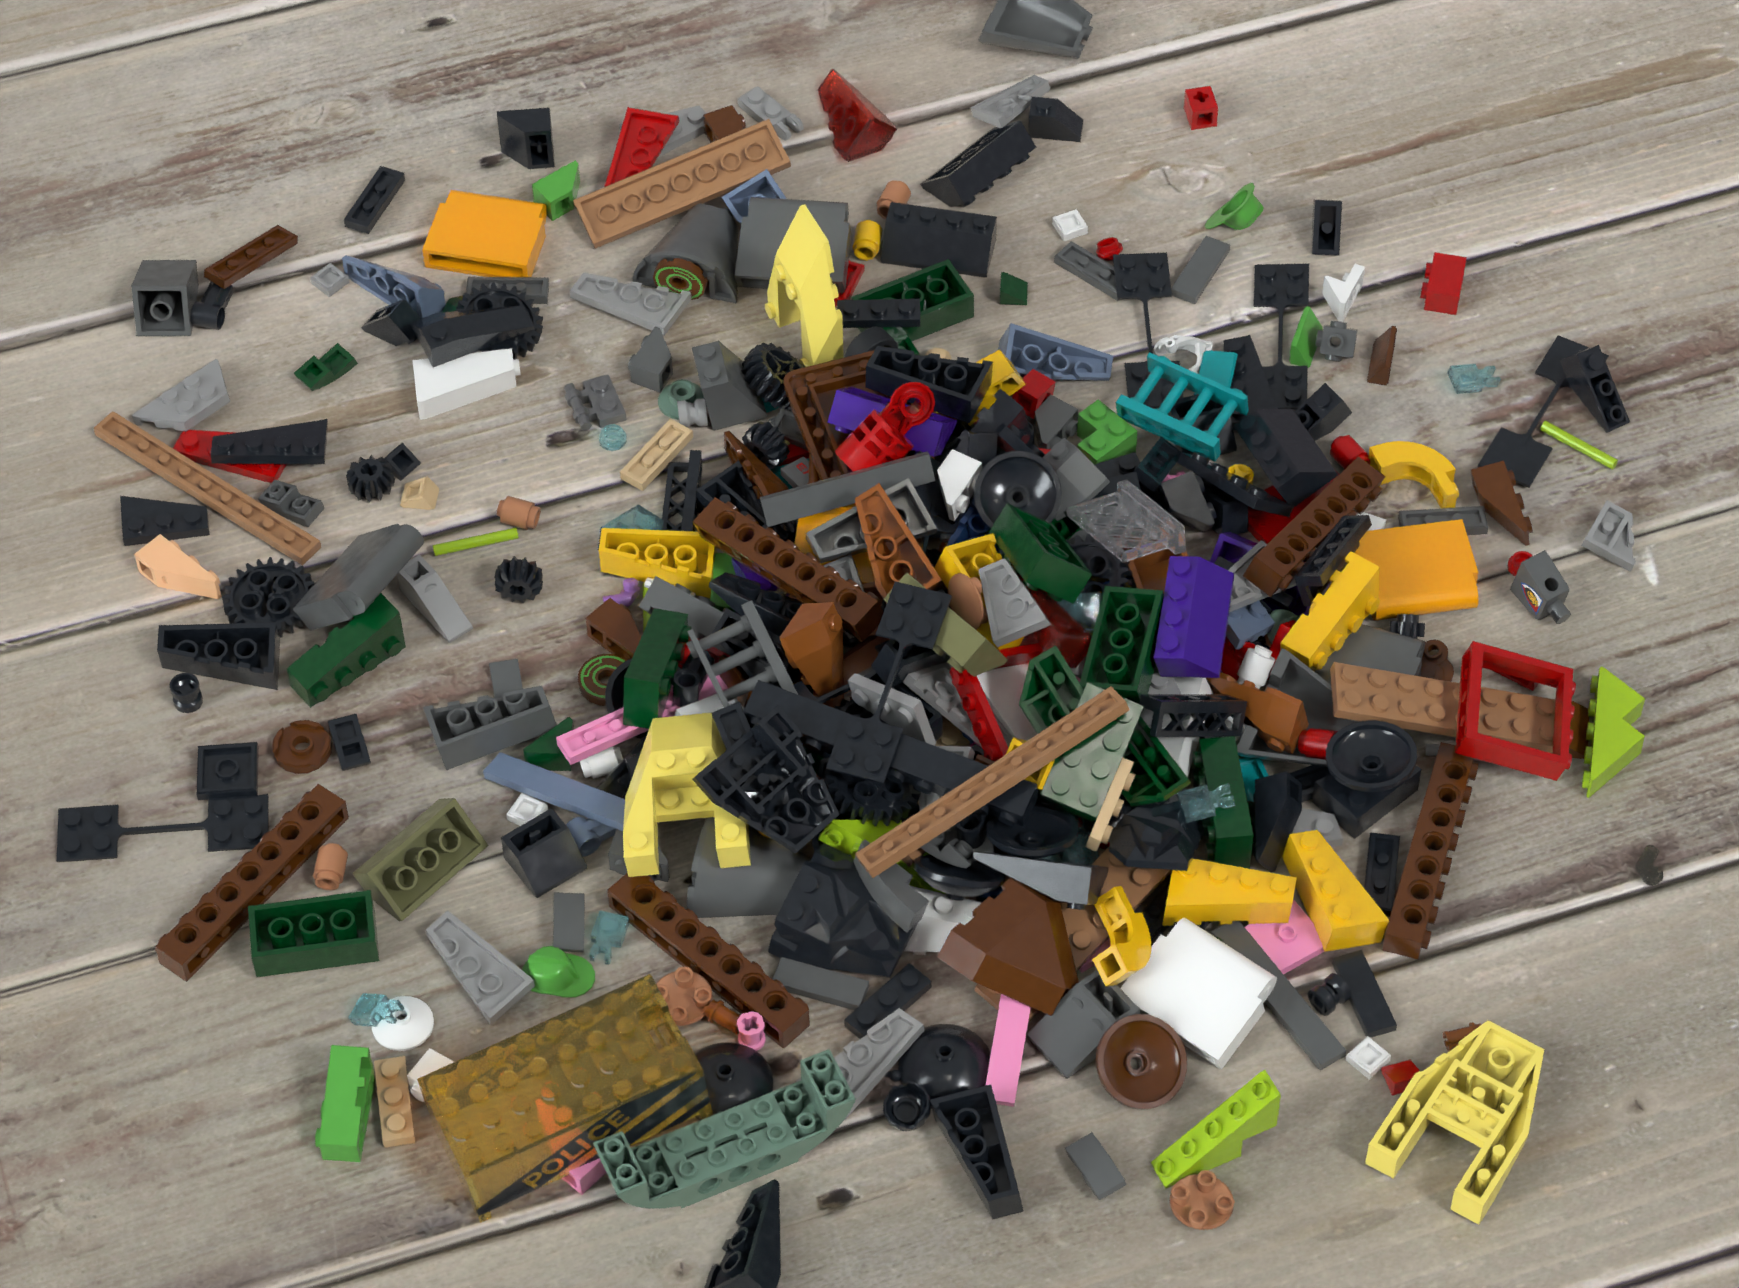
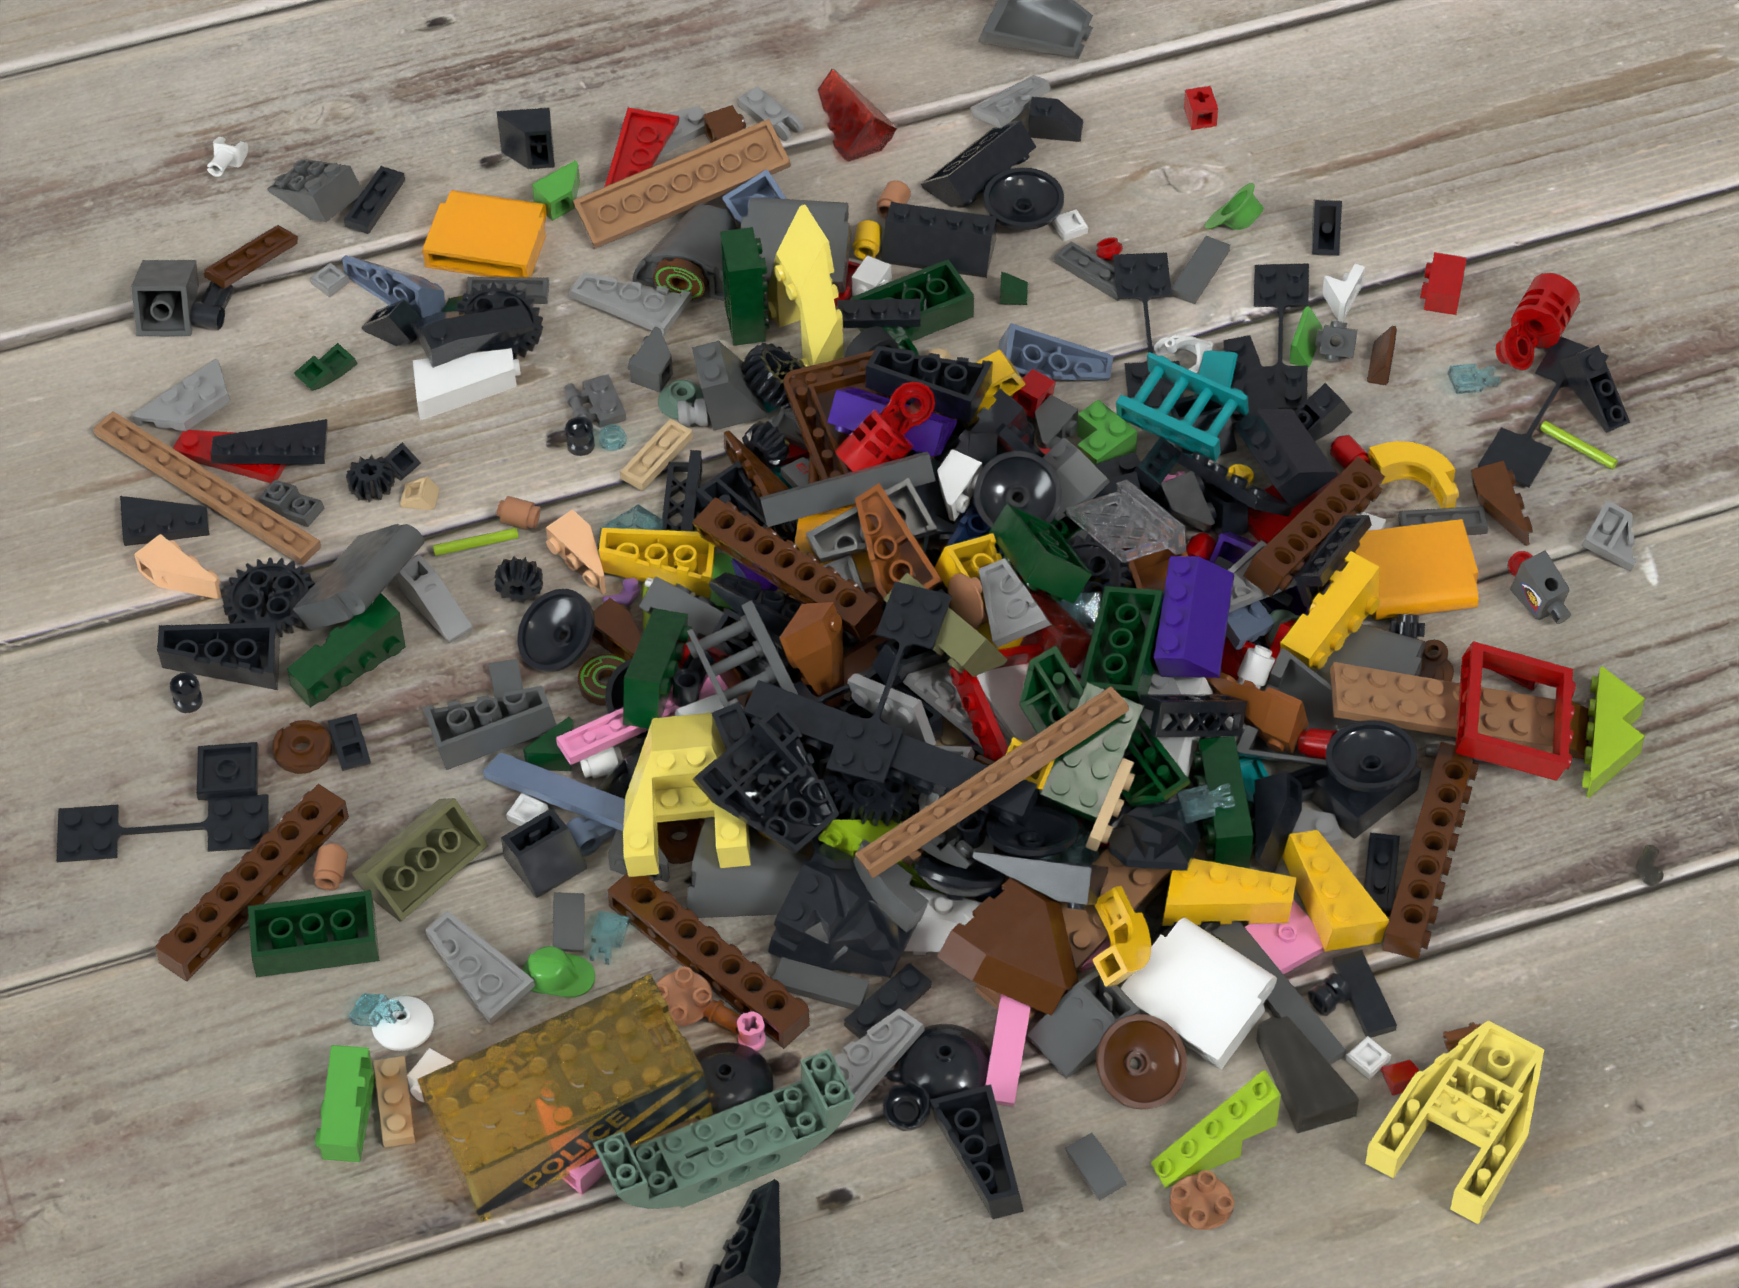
none -> white piece [207,137,248,177]
none -> dark grey slope [267,159,363,222]
none -> black dish [517,589,595,673]
none -> light nougat slope [546,509,606,595]
none -> black wheel [565,417,595,456]
none -> reddish brown tile [657,818,705,864]
none -> dark green brick [720,227,770,346]
none -> white brick [852,256,891,296]
none -> black dish [984,167,1064,230]
none -> red brick [1185,533,1216,562]
none -> clear smoke slope [1256,1016,1359,1134]
none -> red cylinder [1495,273,1580,370]

